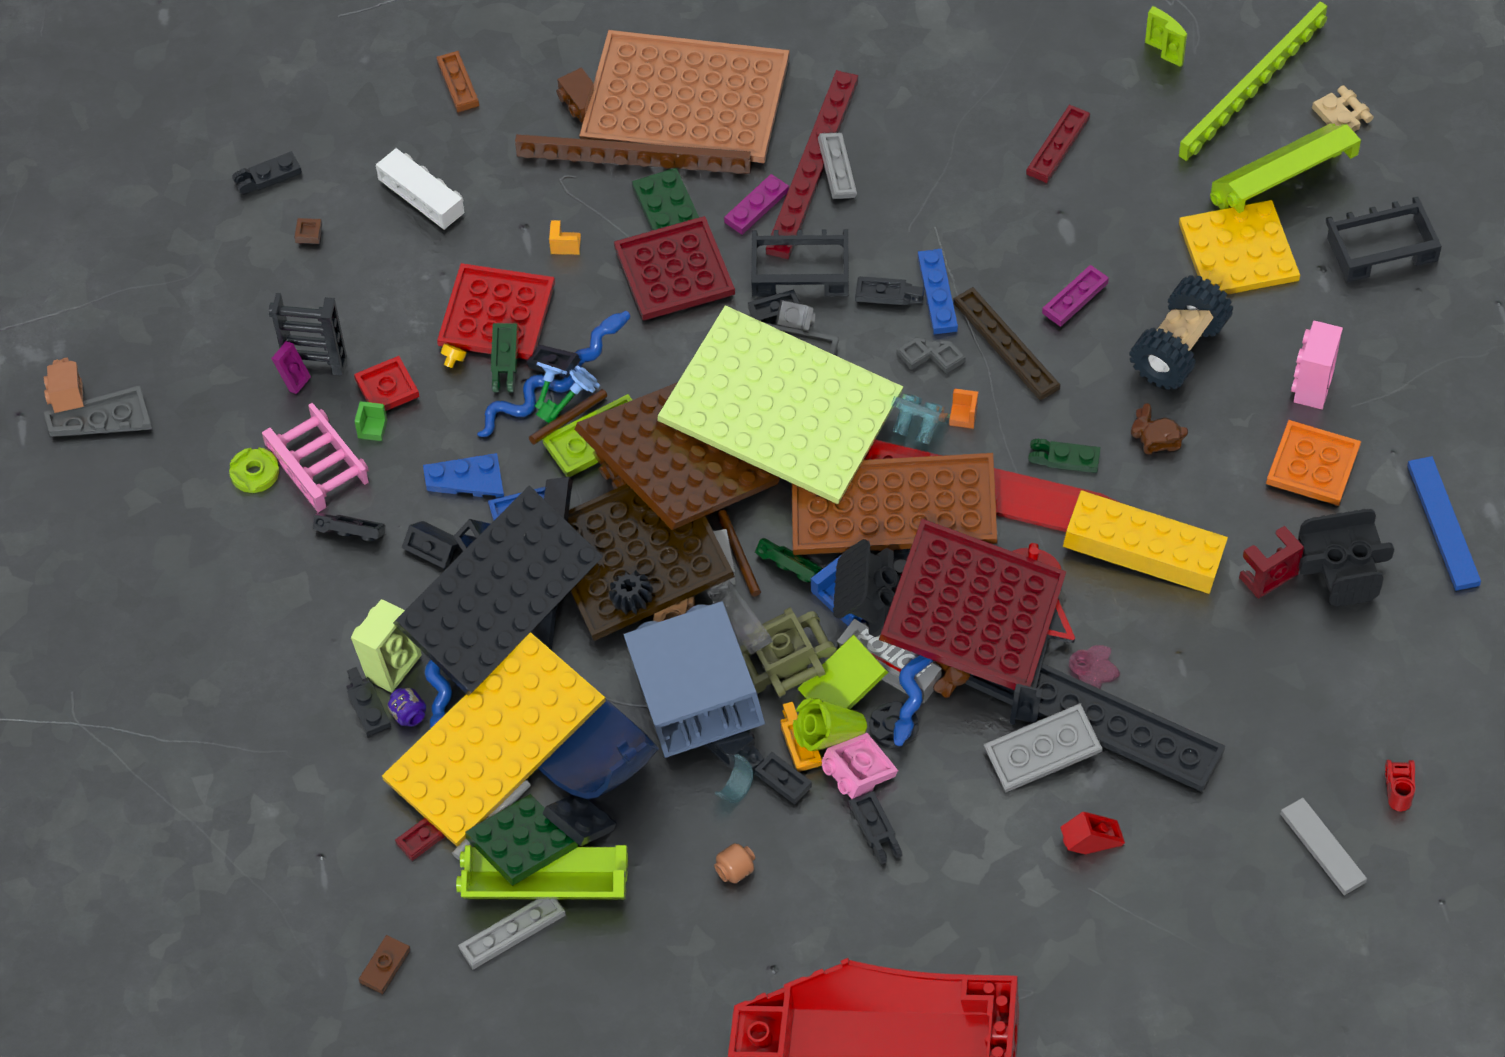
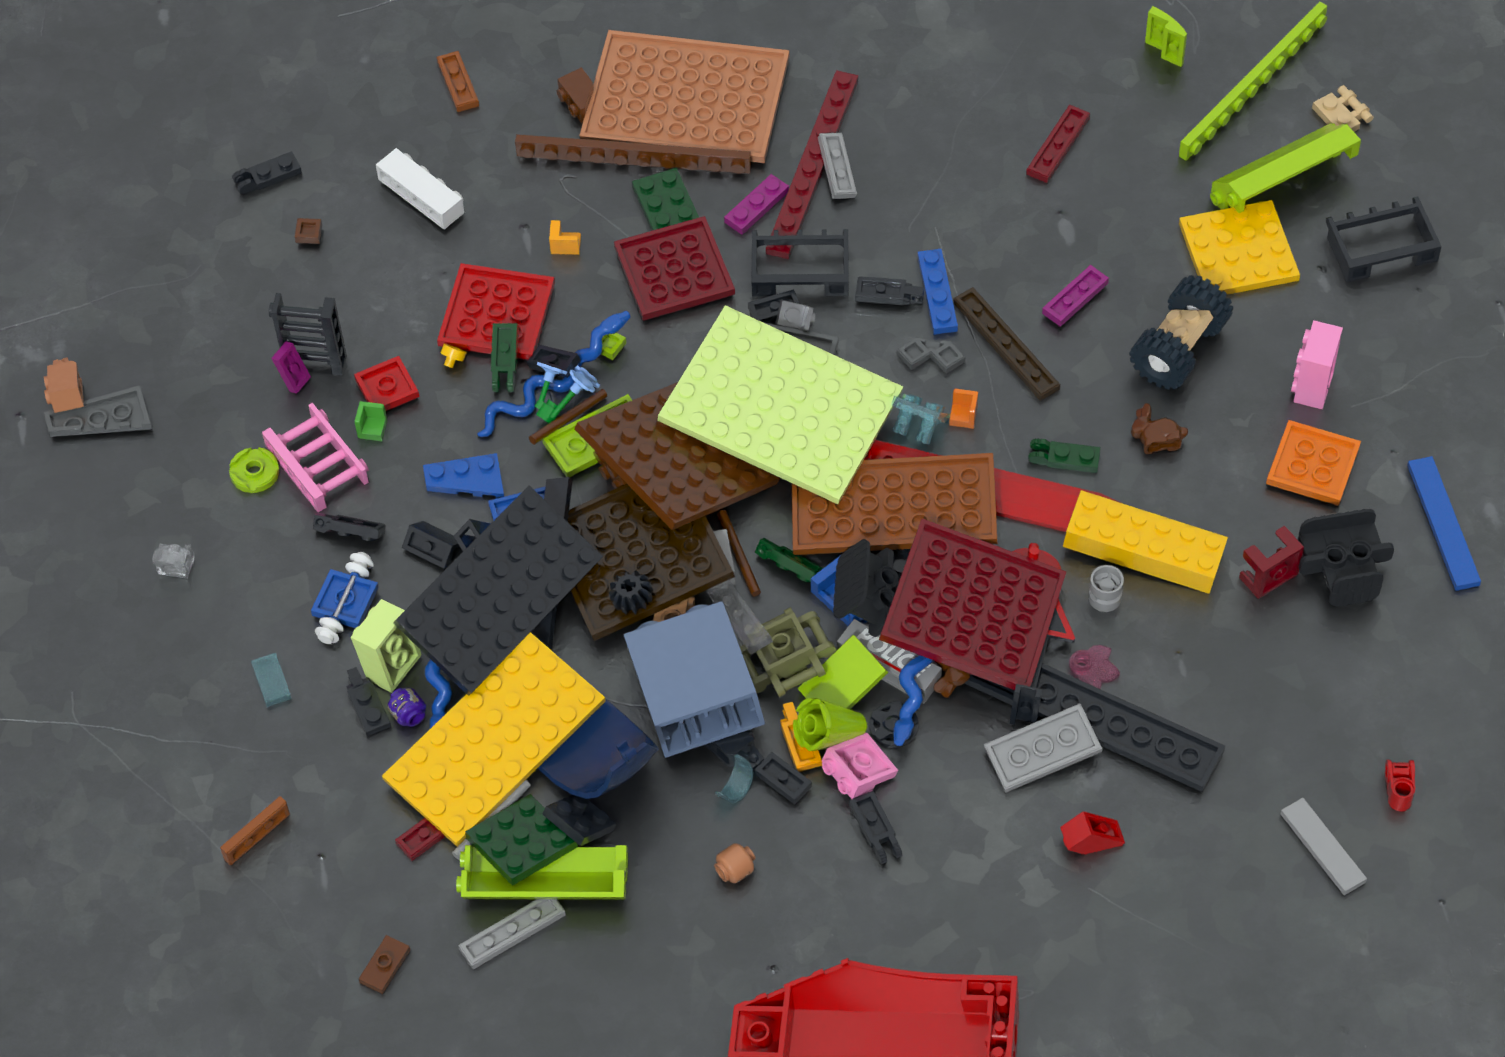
none -> clear brick [152,544,195,579]
none -> dark orange tile [220,796,290,865]
none -> clear light blue tile [251,653,291,707]
none -> blue plate [311,552,379,644]
none -> lime plate [602,333,626,360]
none -> light grey wheel [1088,565,1124,612]

